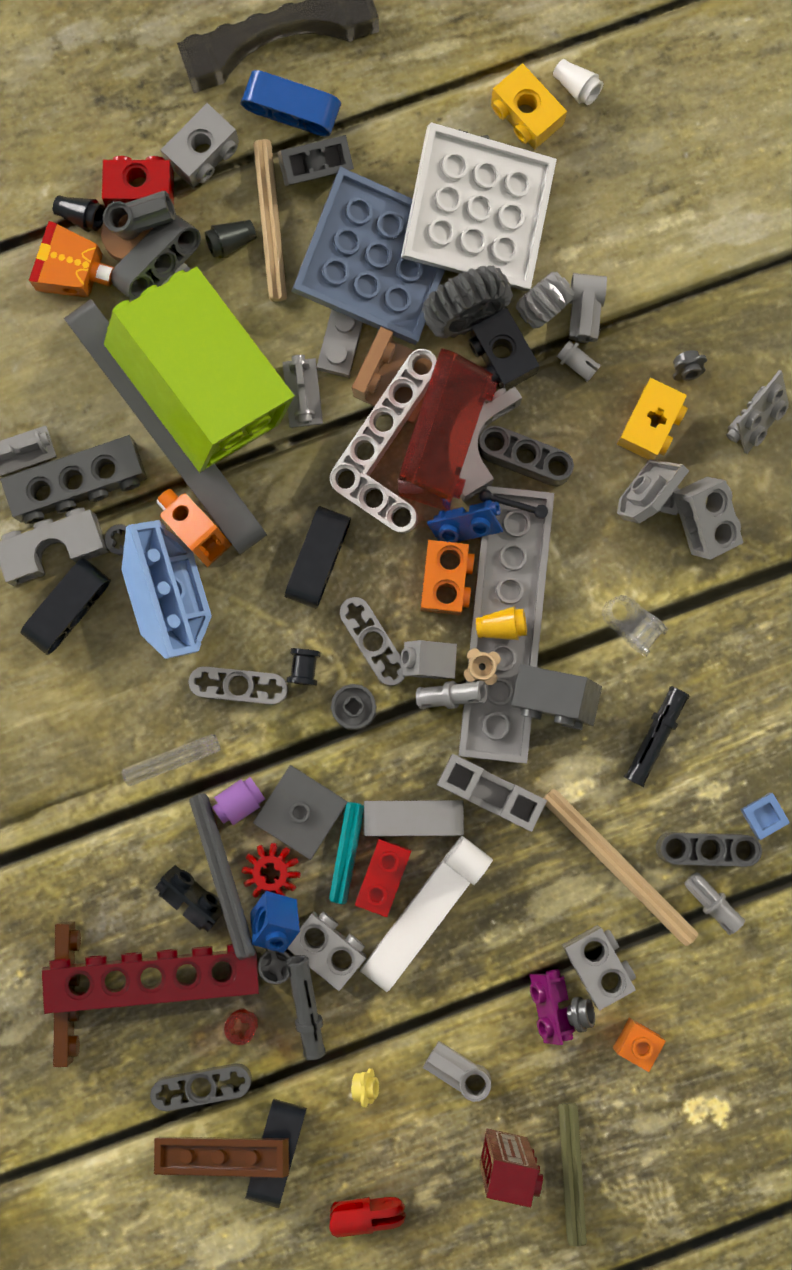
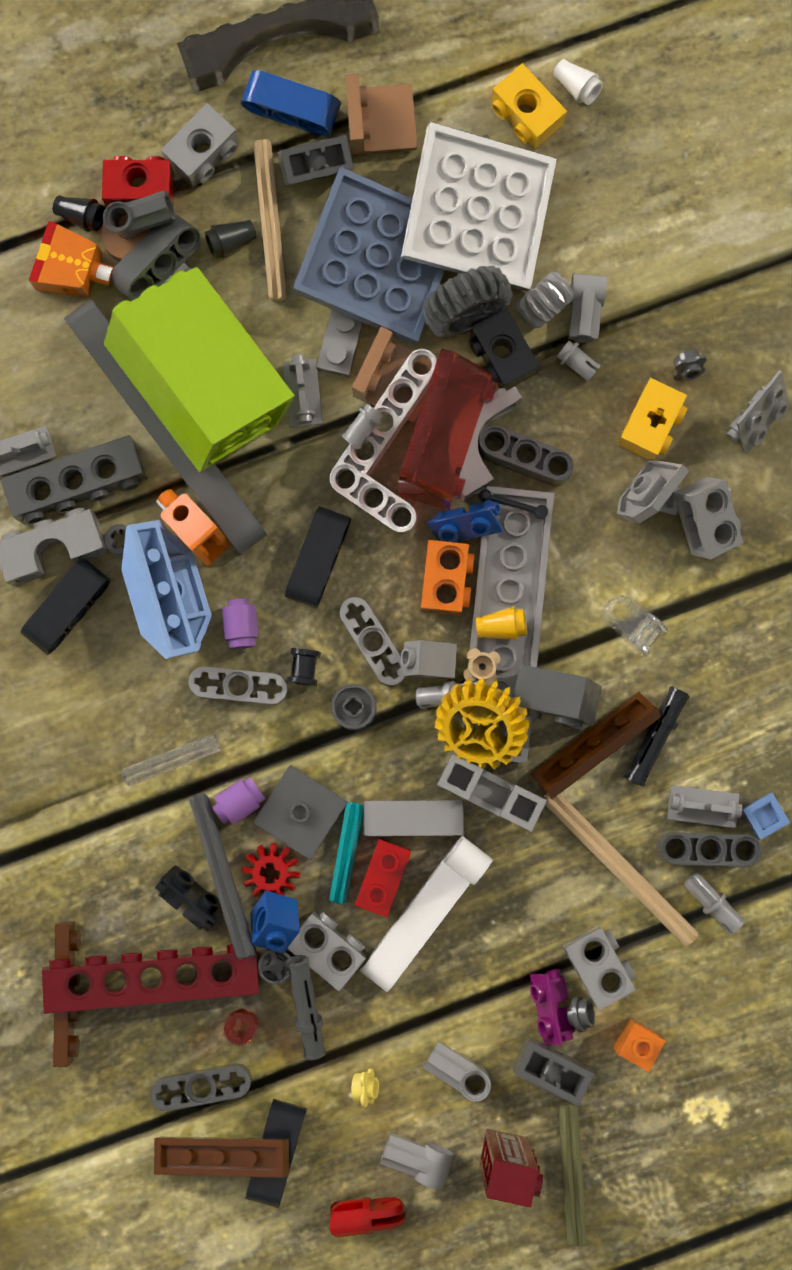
none -> medium lavender brick [222,599,259,649]
none -> light grey pin [342,403,383,449]
none -> medium nougat bracket [345,74,417,155]
none -> light grey piece [380,1132,455,1190]
none -> yellow gear [434,678,530,770]
none -> dark grey brick [512,1035,594,1106]
none -> reddish brown plate [531,692,661,799]
none -> light grey hinge [667,785,742,828]

